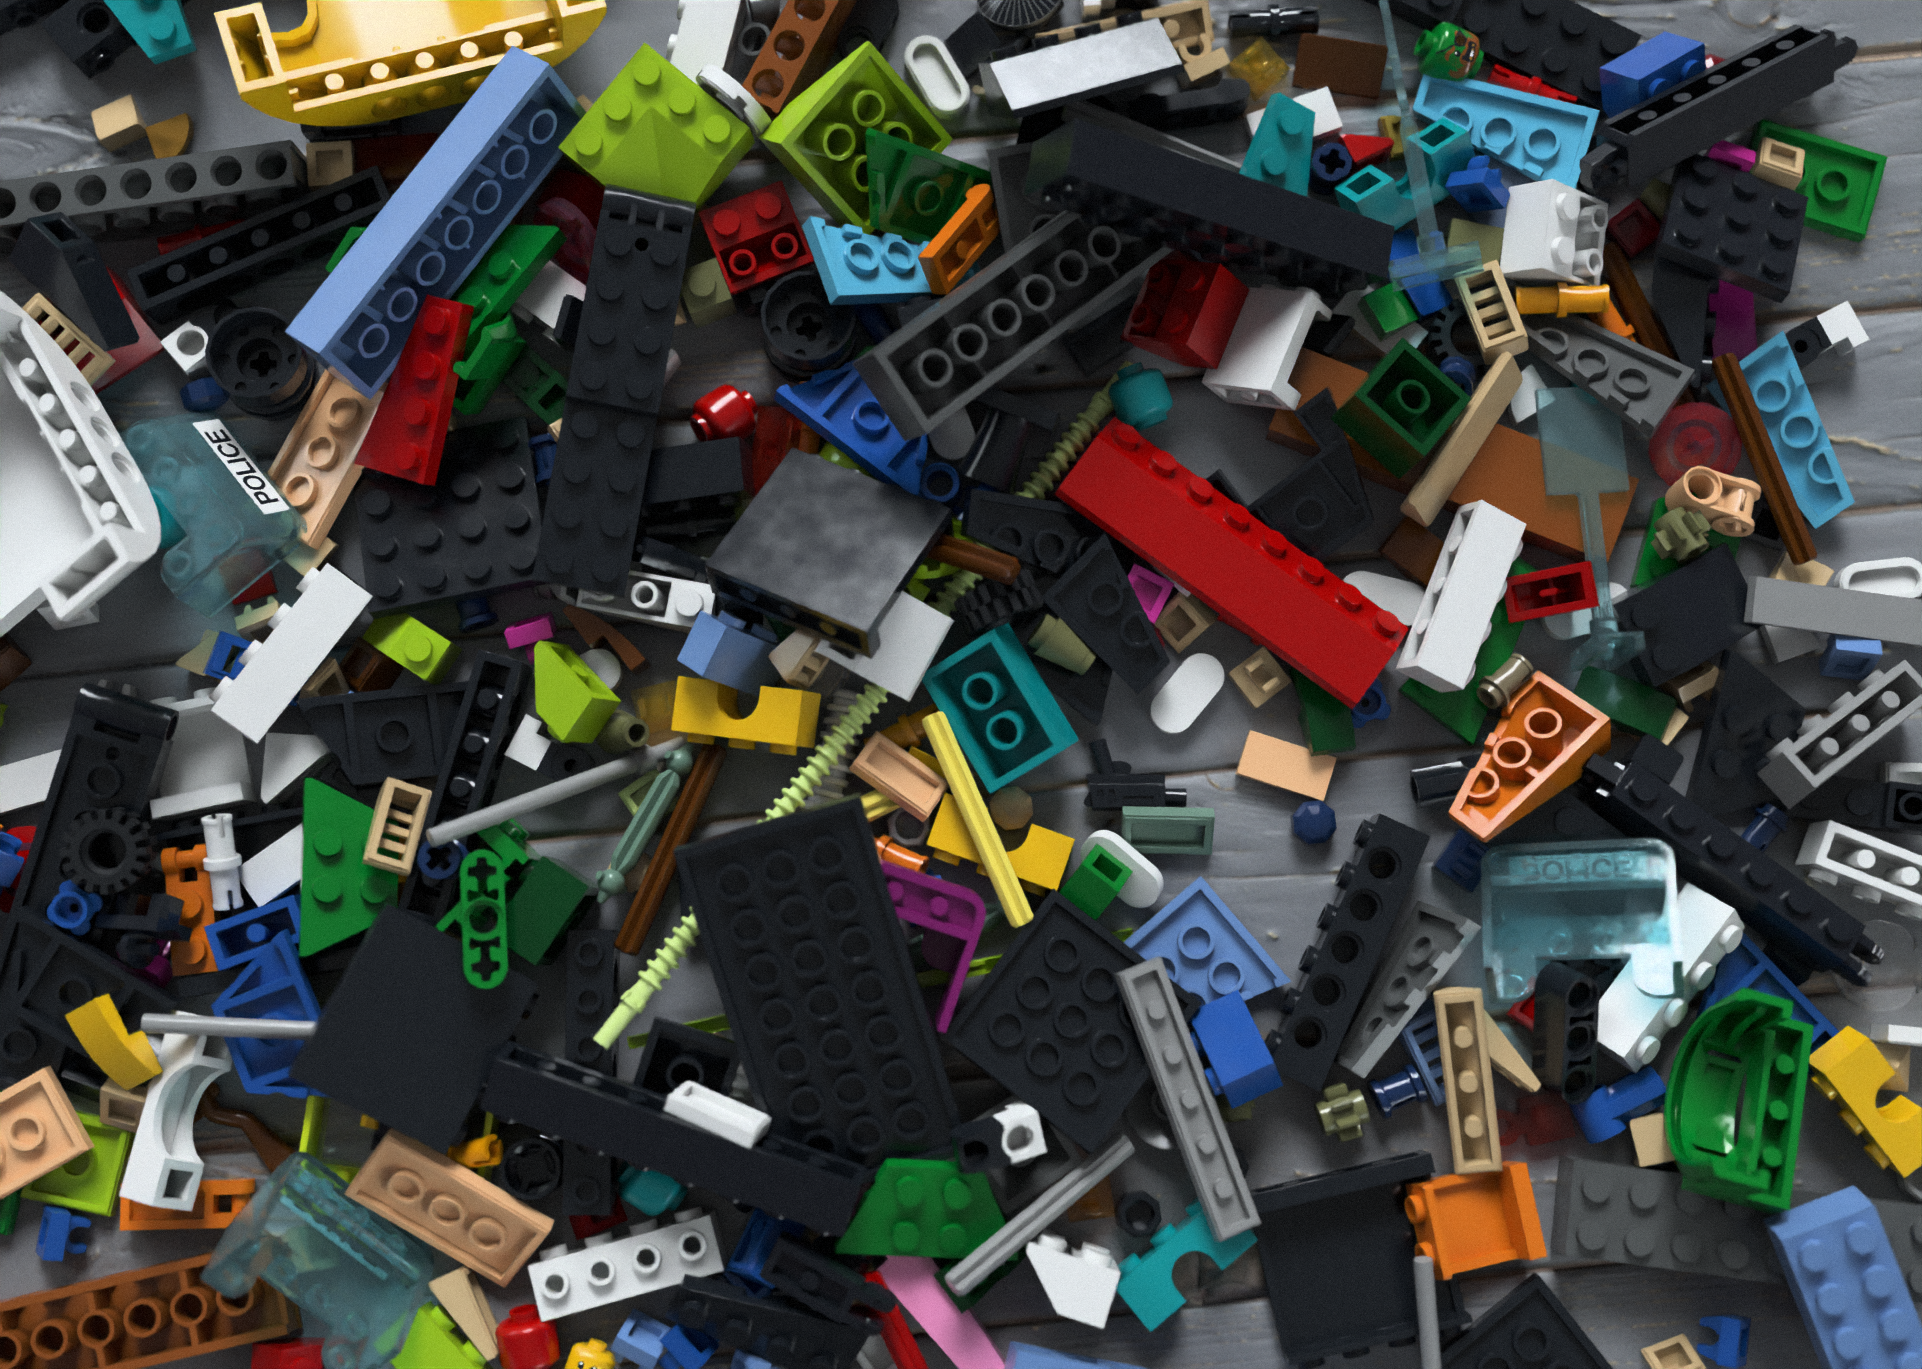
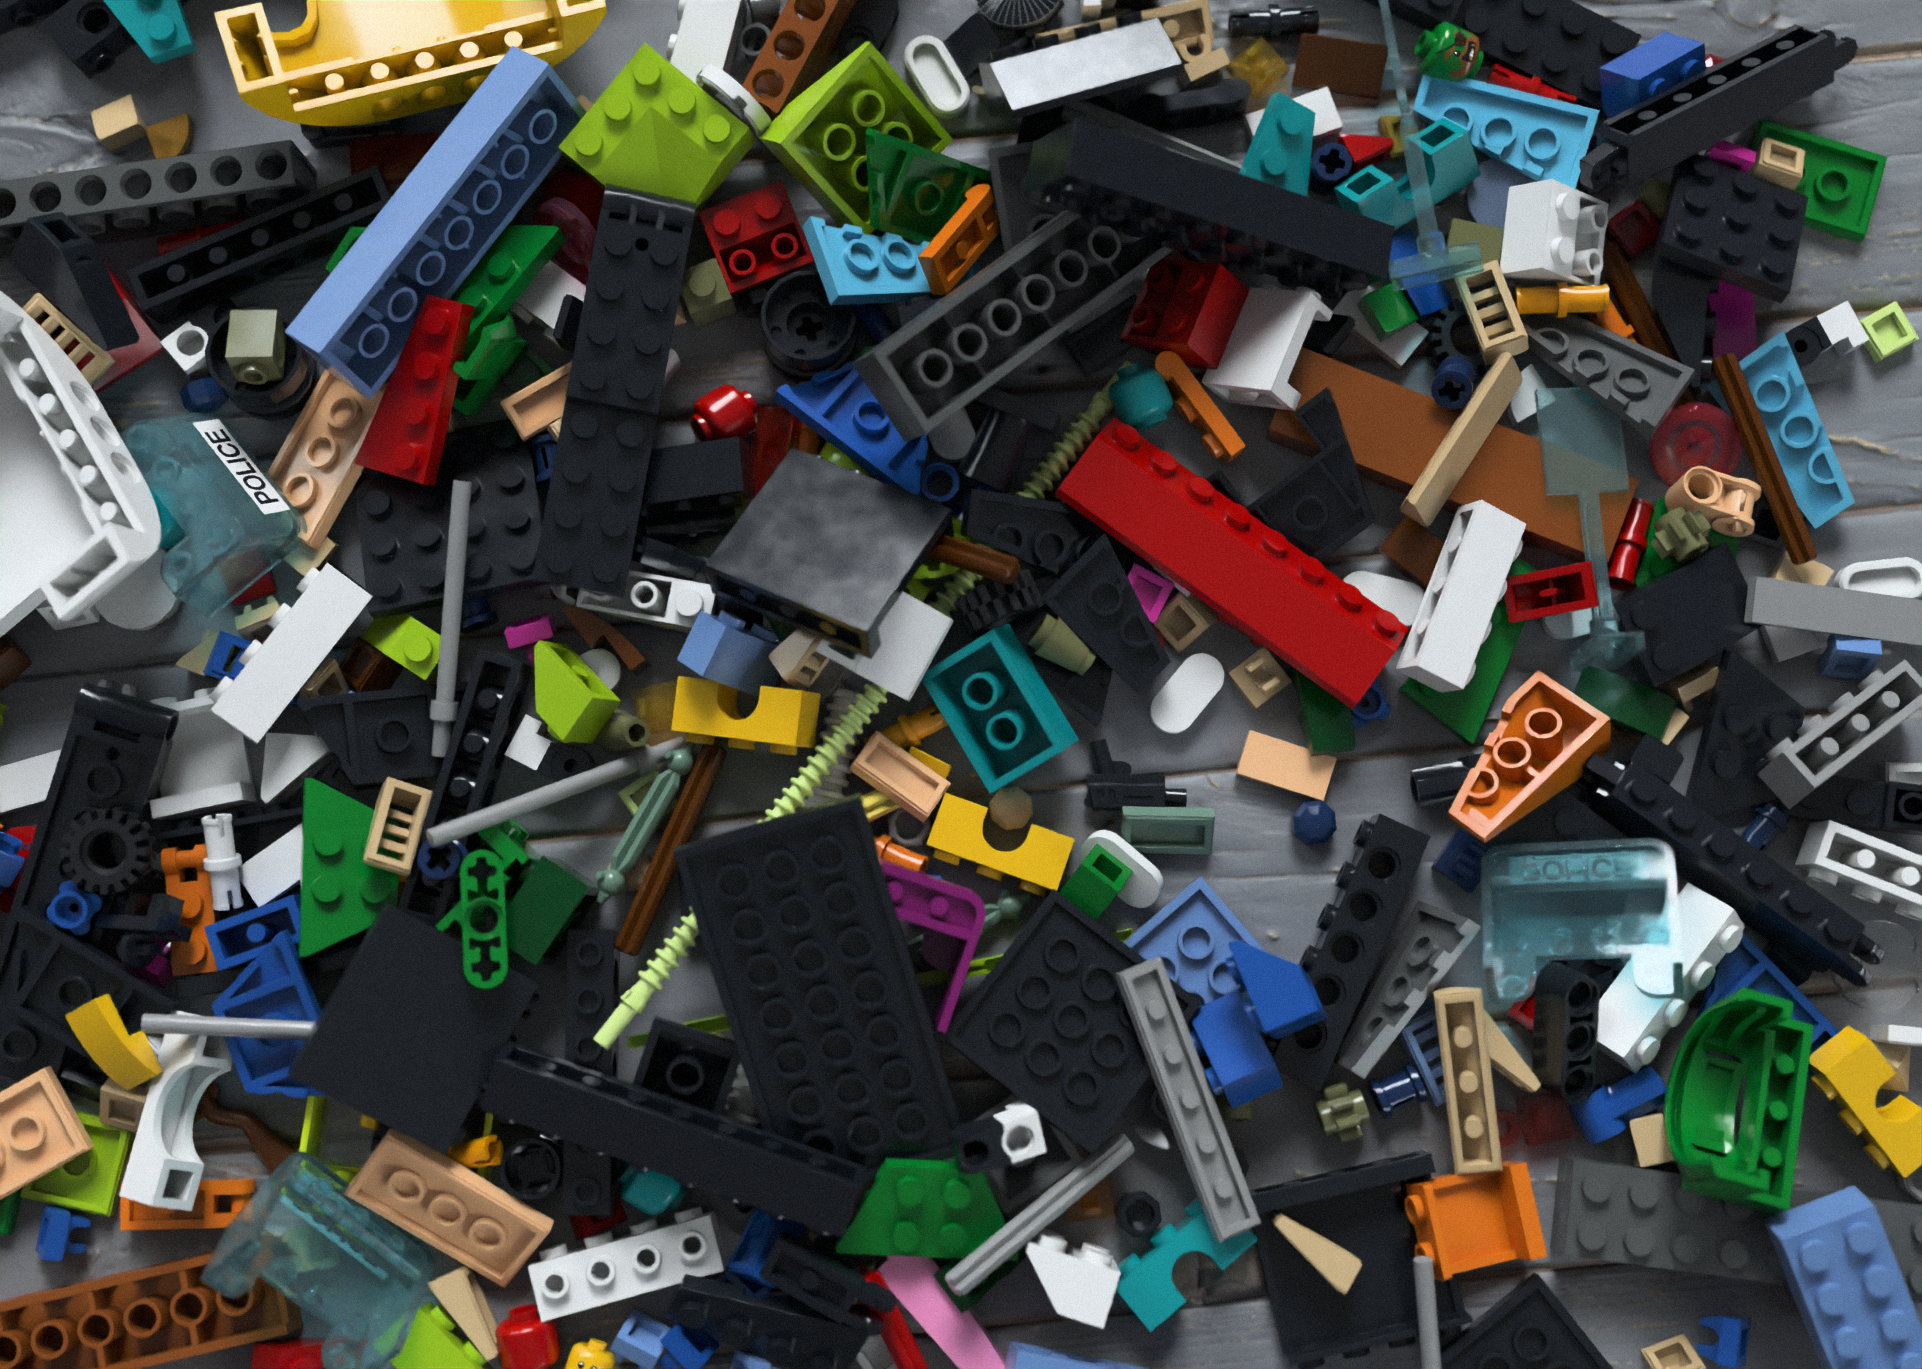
tan tile [306,140,356,192] -> none
white tile [664,1080,772,1149] -> none
light yellow axle [922,711,1034,928] -> none
dark green brick [1330,337,1472,479] -> none
blue tile [1445,155,1510,213] -> none
dark tan pin [1476,653,1534,709] -> none
none -> white tile [94,548,185,631]
none -> brick [225,310,288,385]
none -> light grey bar [429,480,472,757]
none -> light nougat tile [500,361,572,443]
none -> orange plate [1153,351,1246,466]
none -> blue slope [1225,940,1327,1040]
none -> tan slope [1269,1210,1362,1295]
none -> red pin [1604,498,1654,591]
none -> yellowish green tile [1859,301,1919,363]

